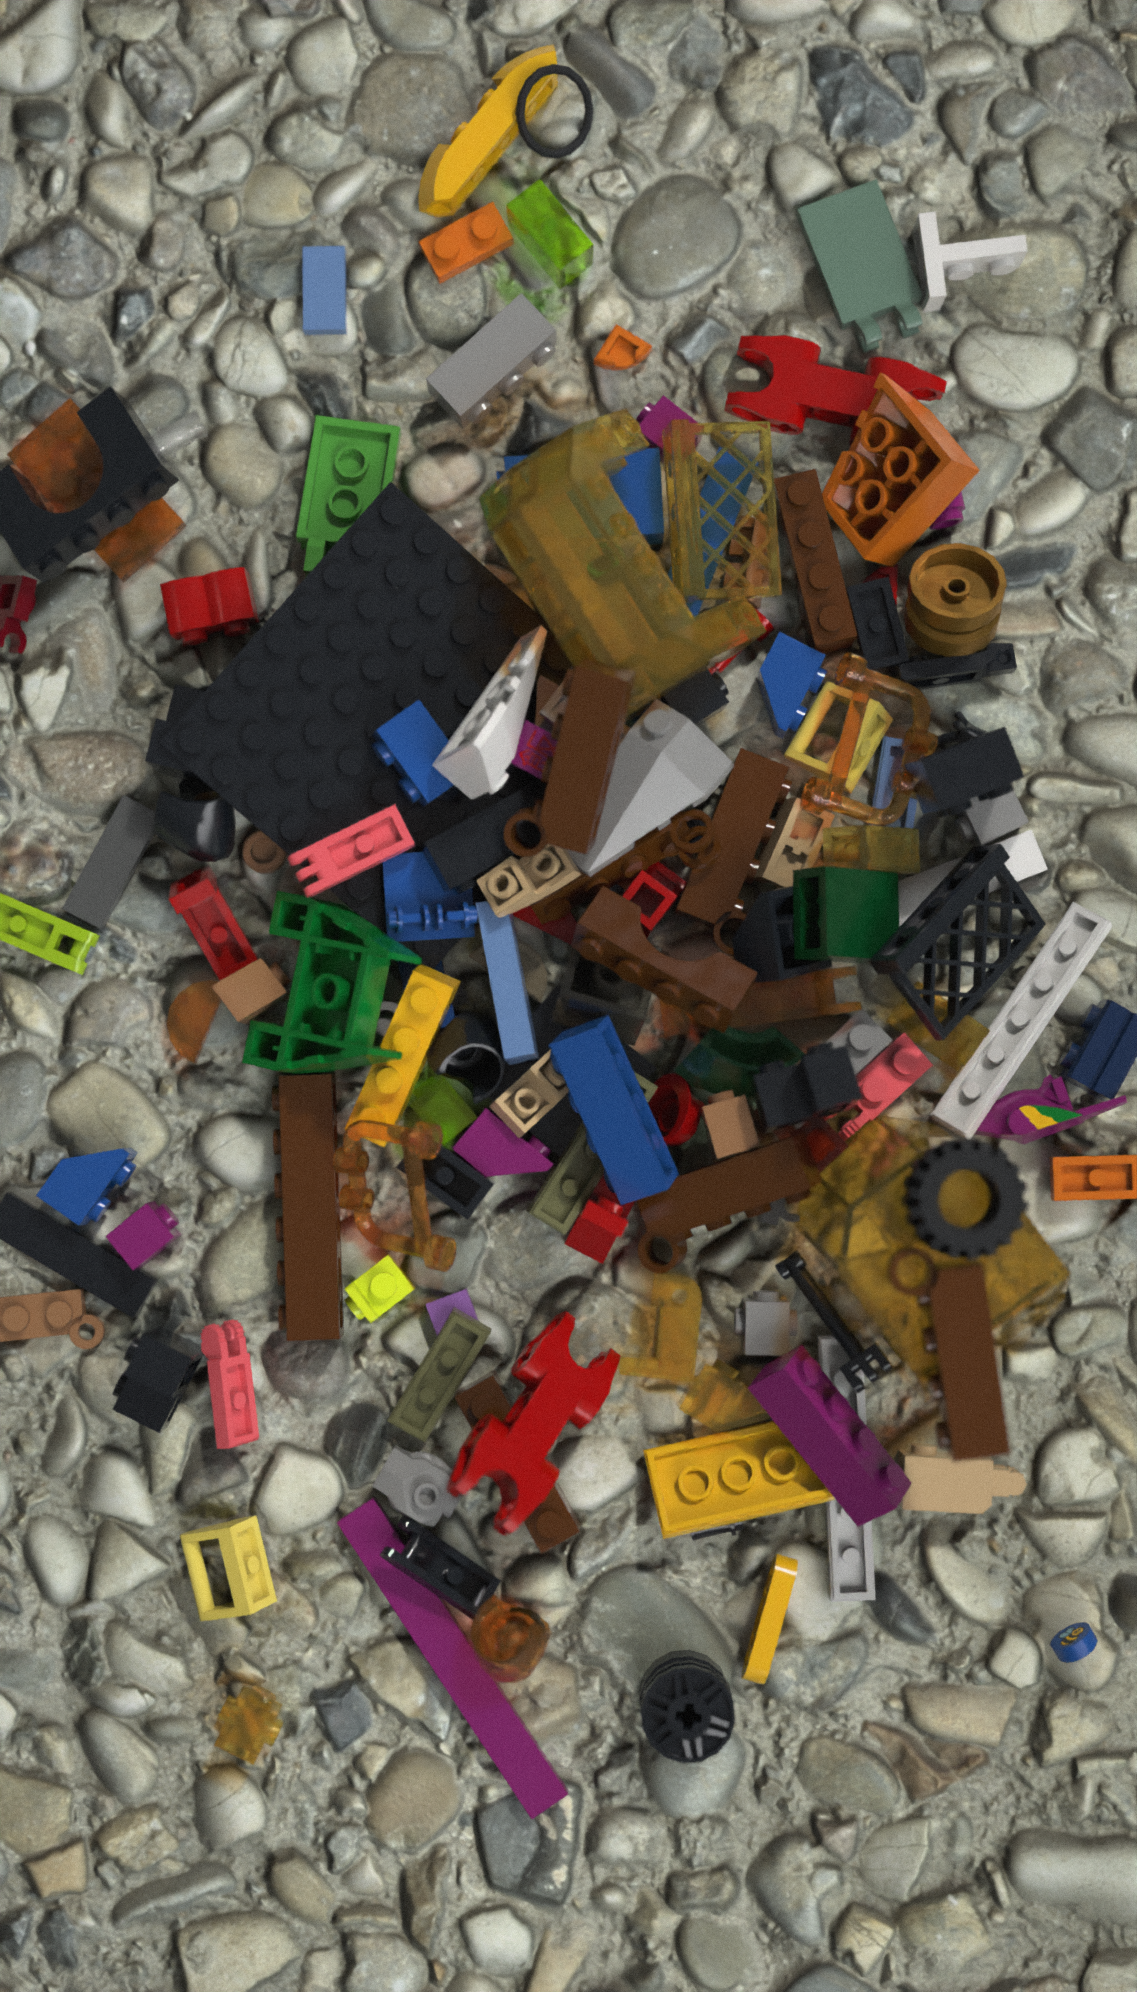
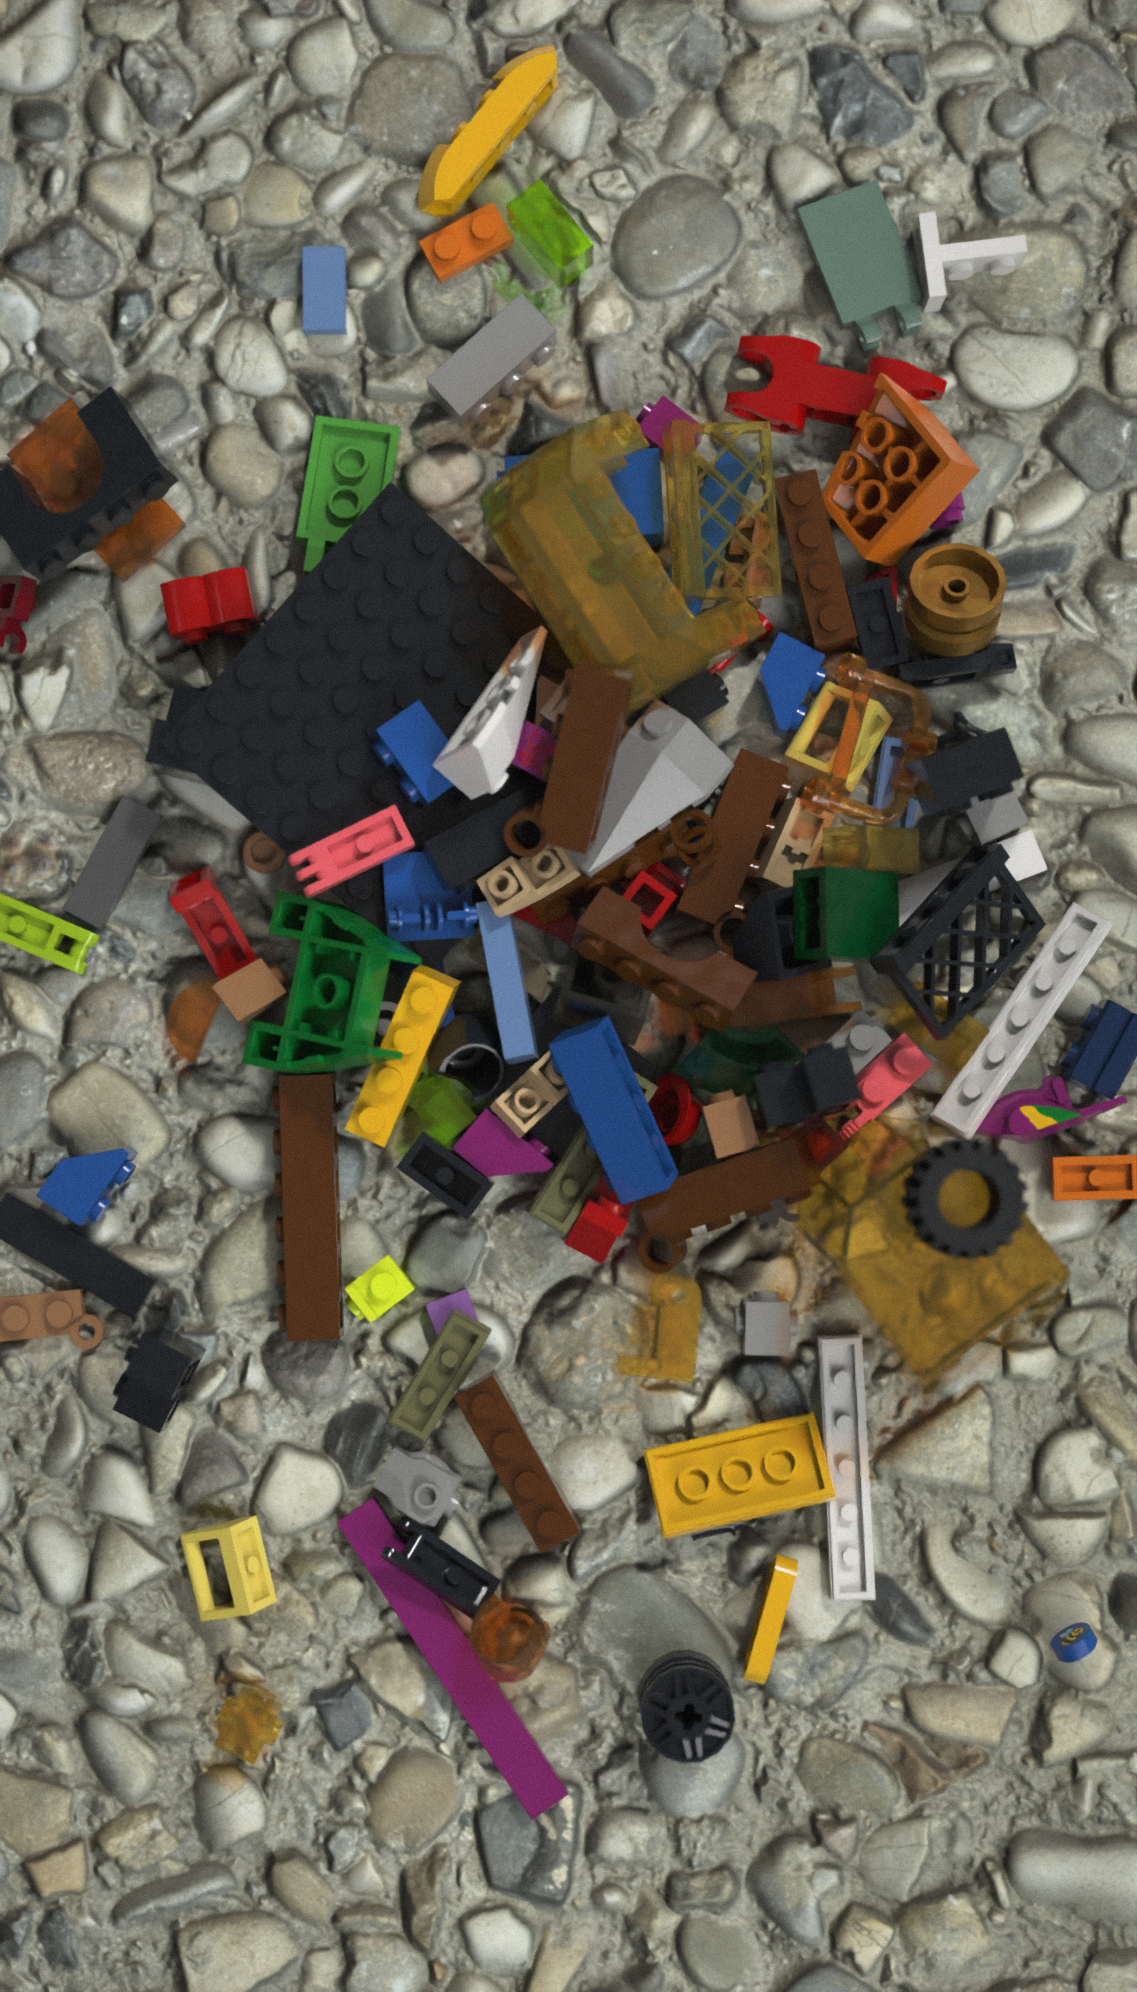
magenta brick [105,1201,182,1270] -> none
black piece [154,779,236,862] -> none
coral hinge [200,1319,259,1449] -> none
clear orange bar [333,1120,457,1272] -> none
red piece [446,1311,620,1536] -> none
black piece [516,64,594,159] -> none
orange tile [594,324,652,371] -> none
clear yellow slope [677,1358,772,1432] -> none
magenta brick [748,1345,912,1527] -> none
black hinge [775,1250,894,1393] -> none
reddish brown hinge [886,1247,1011,1462] -> none
tan hinge [898,1443,1028,1514] -> none

